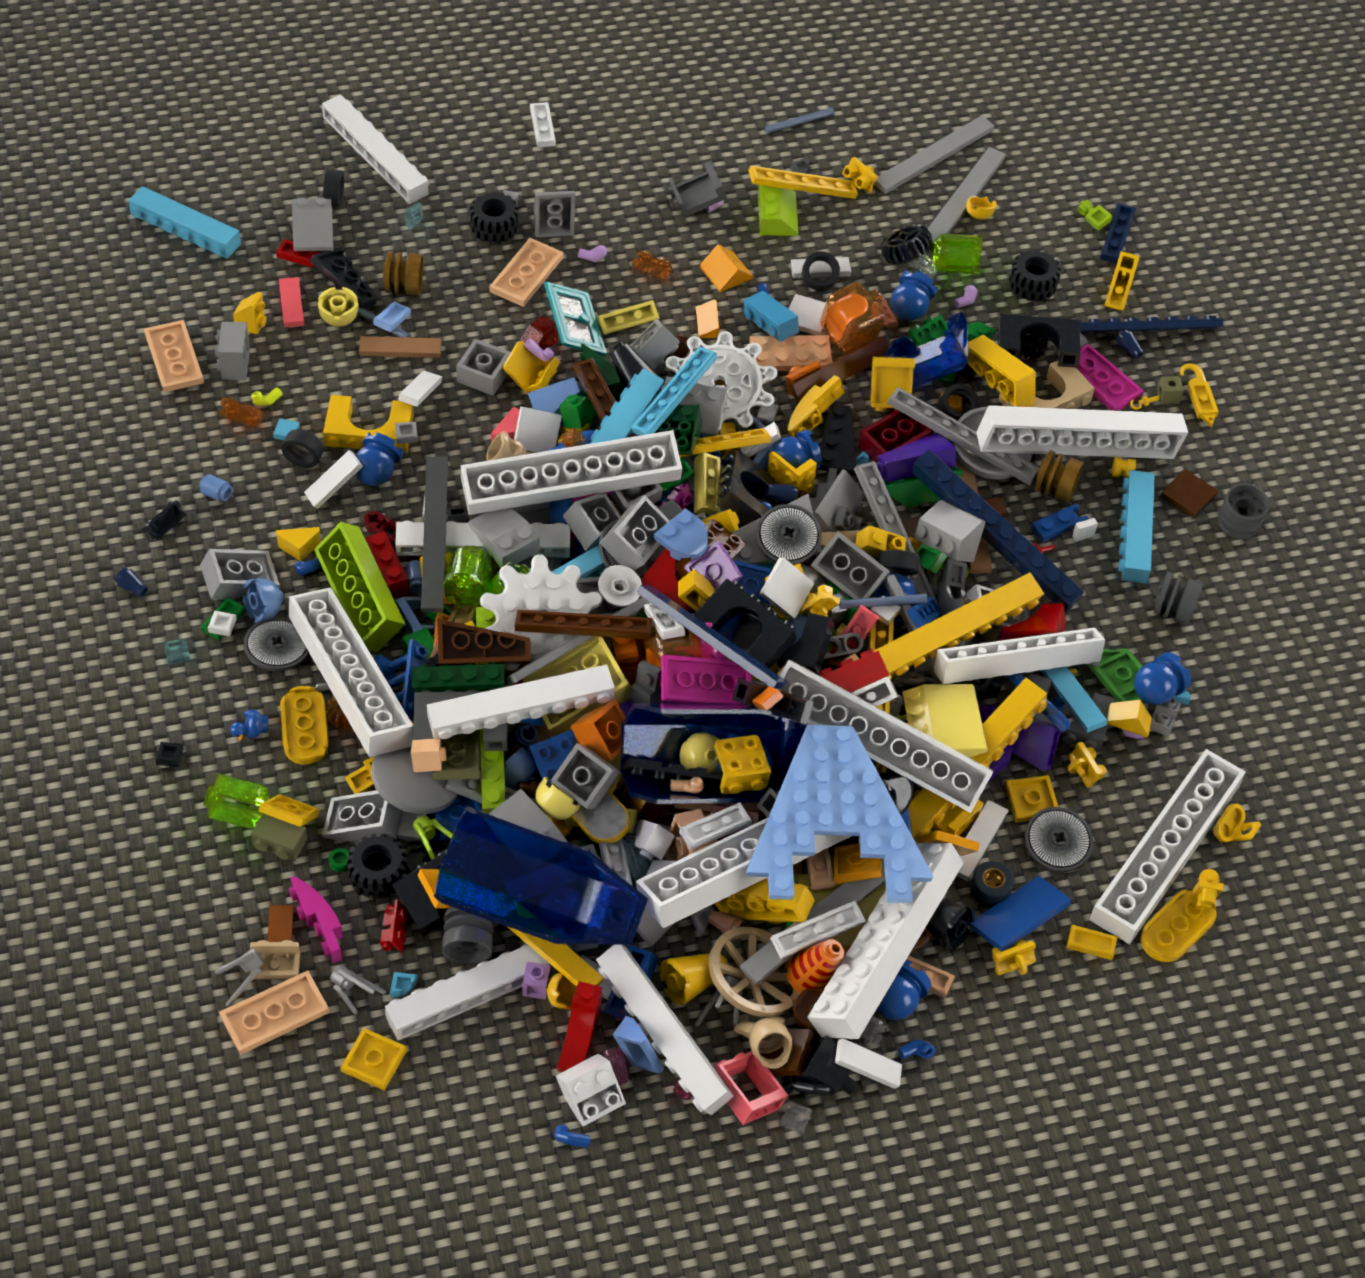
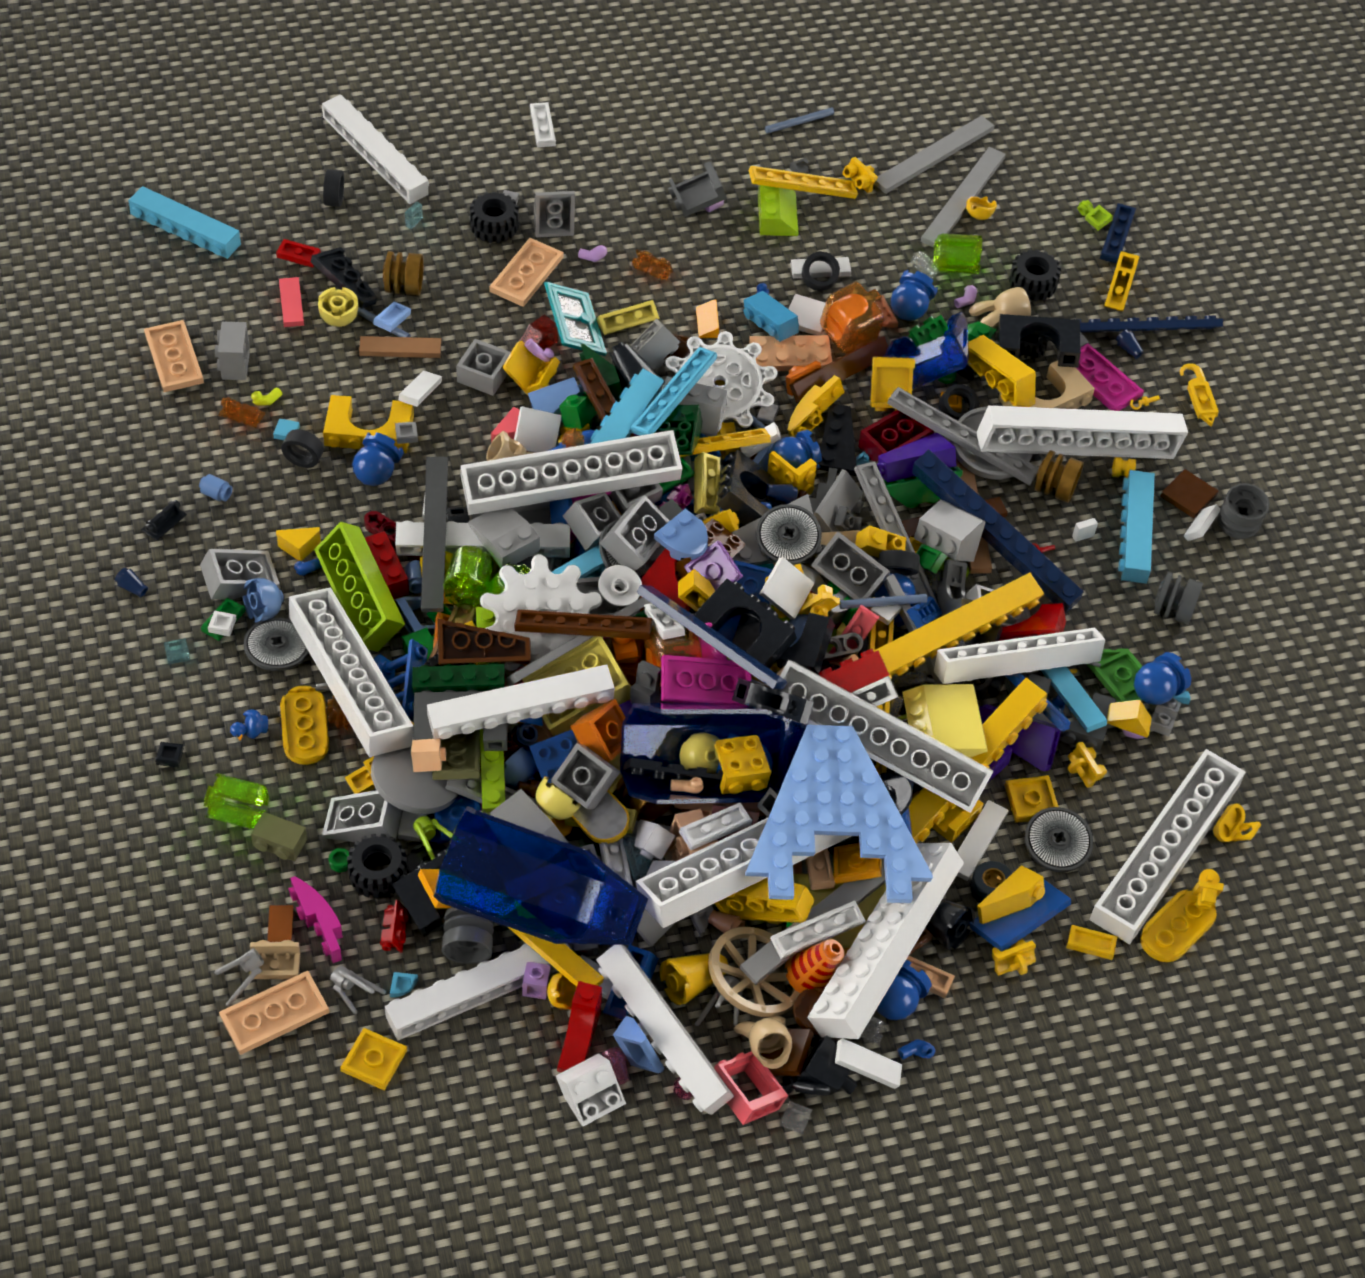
yellow slope [233,292,267,334] -> none
yellow tile [258,794,320,827] -> none
light grey slope [292,198,333,251] -> none
white tile [304,450,363,509] -> none
blue arm [554,1125,590,1148] -> none
light orange slope [700,245,754,292] -> none
orange tile [752,686,783,711] -> none
black gear [880,224,933,265] -> none
light orange tile [919,830,980,856] -> none
blue hinge [1031,504,1089,542] -> none
olive piece [1156,376,1184,405] -> none
none -> tan piece [969,287,1031,328]
none -> yellow slope [977,865,1045,924]
none -> white tile [1184,504,1221,541]

